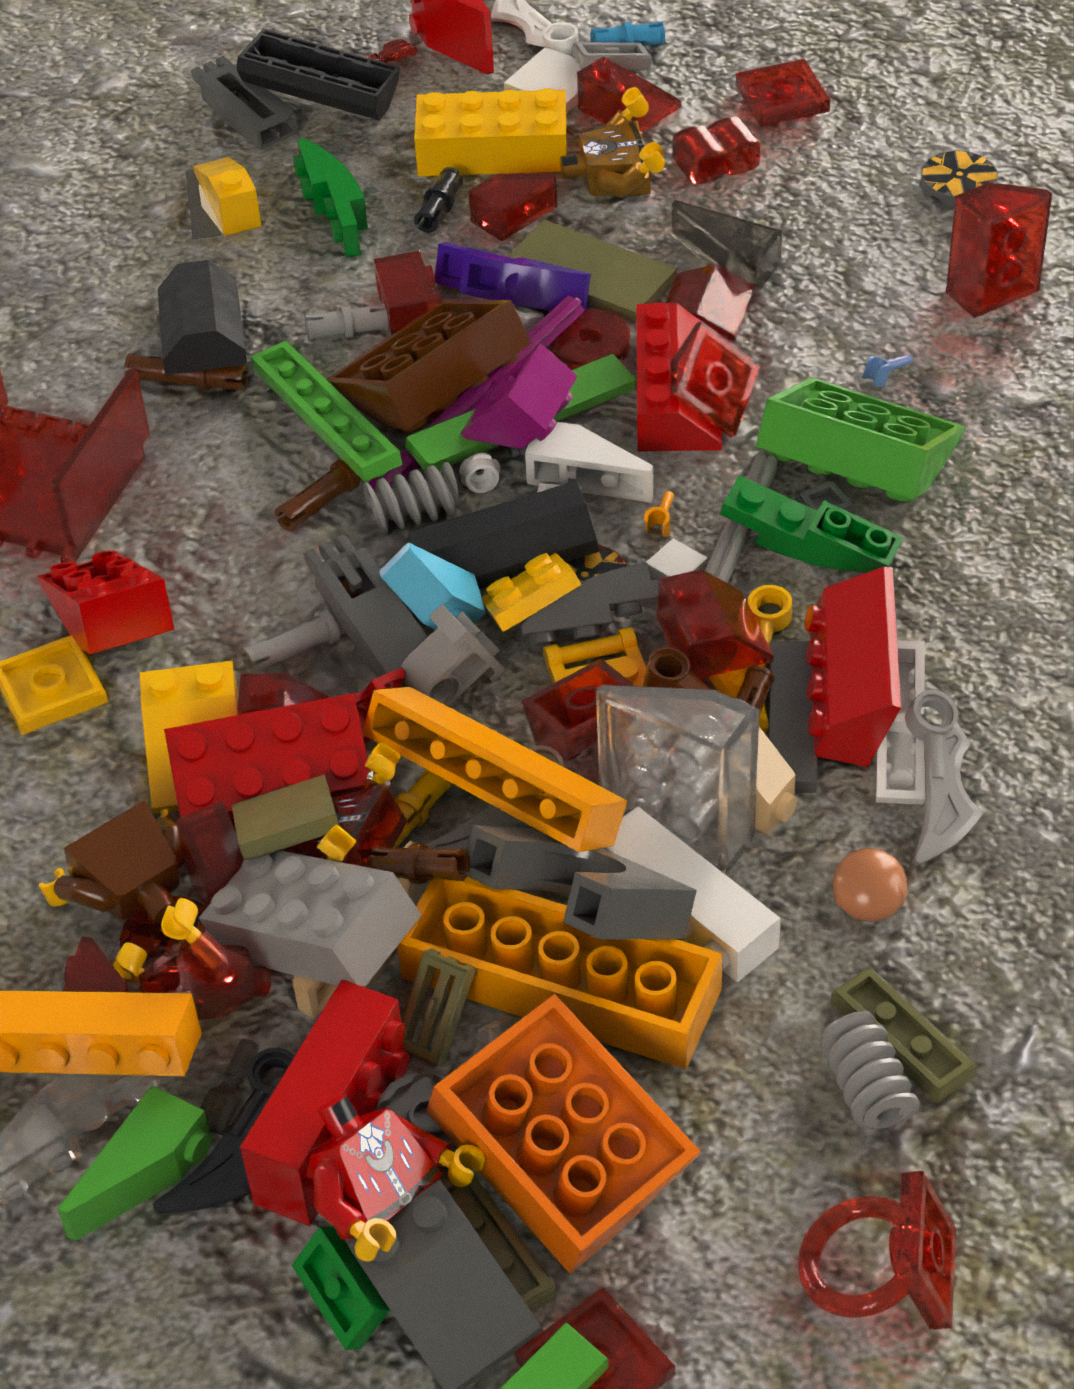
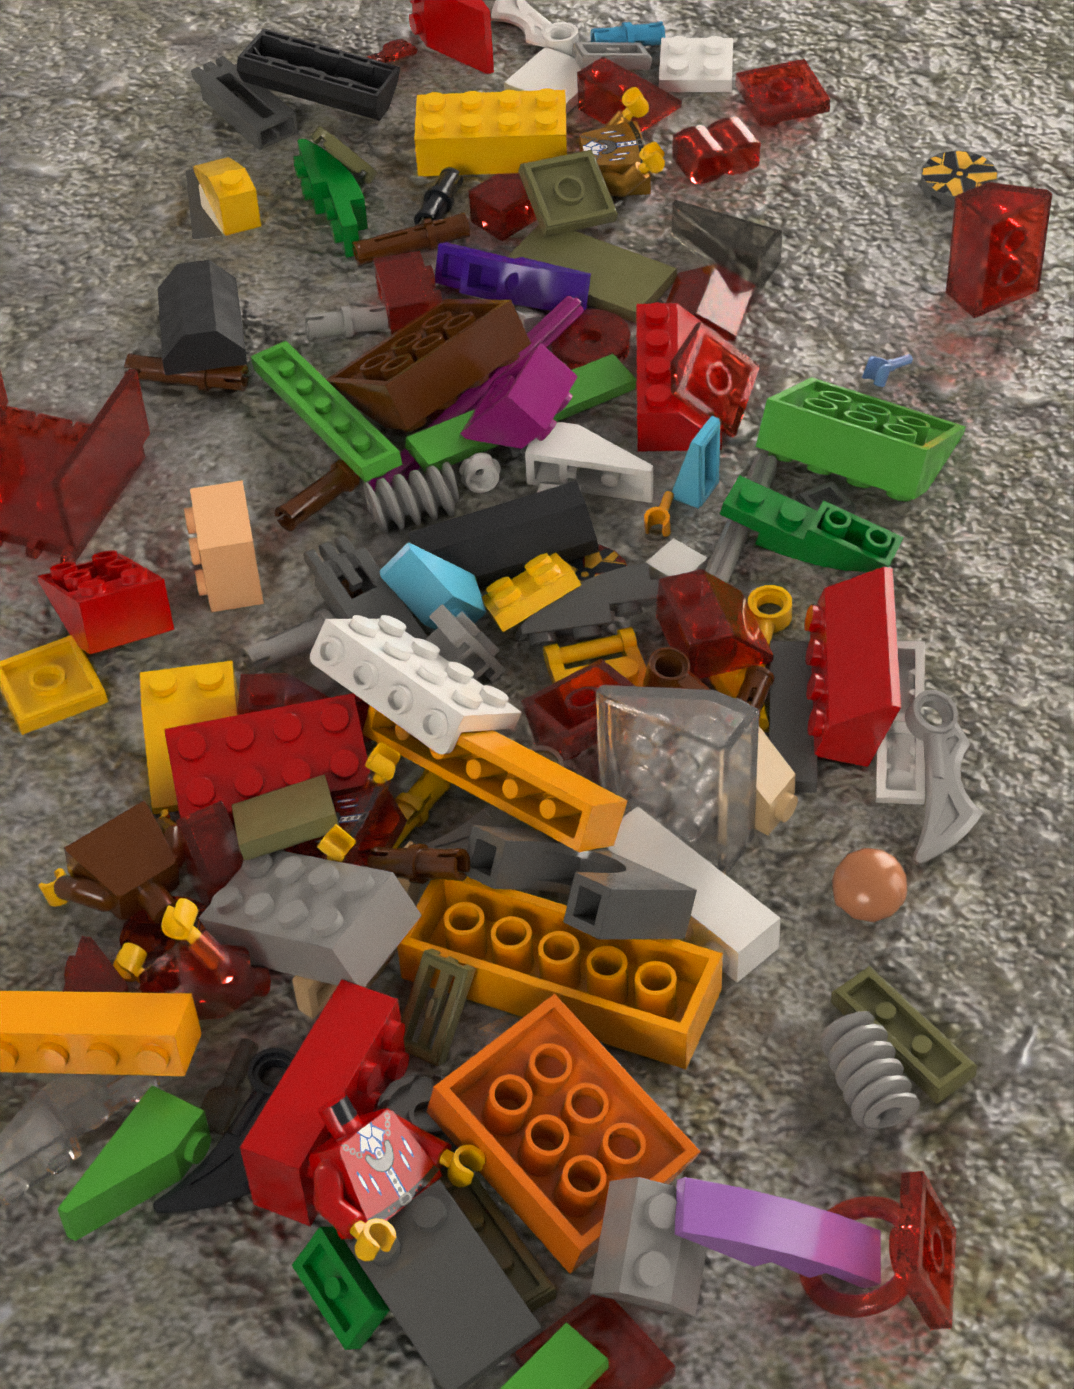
none -> light nougat brick [184,480,264,613]
none -> white bracket [310,615,522,754]
none -> olive tile [311,126,379,184]
none -> reddish brown pin [352,212,470,266]
none -> olive tile [518,150,618,237]
none -> light grey slope [590,1177,707,1317]
none -> white plate [659,36,733,92]
none -> medium azure slope [672,416,720,509]
none -> medium lavender slope [675,1177,881,1289]

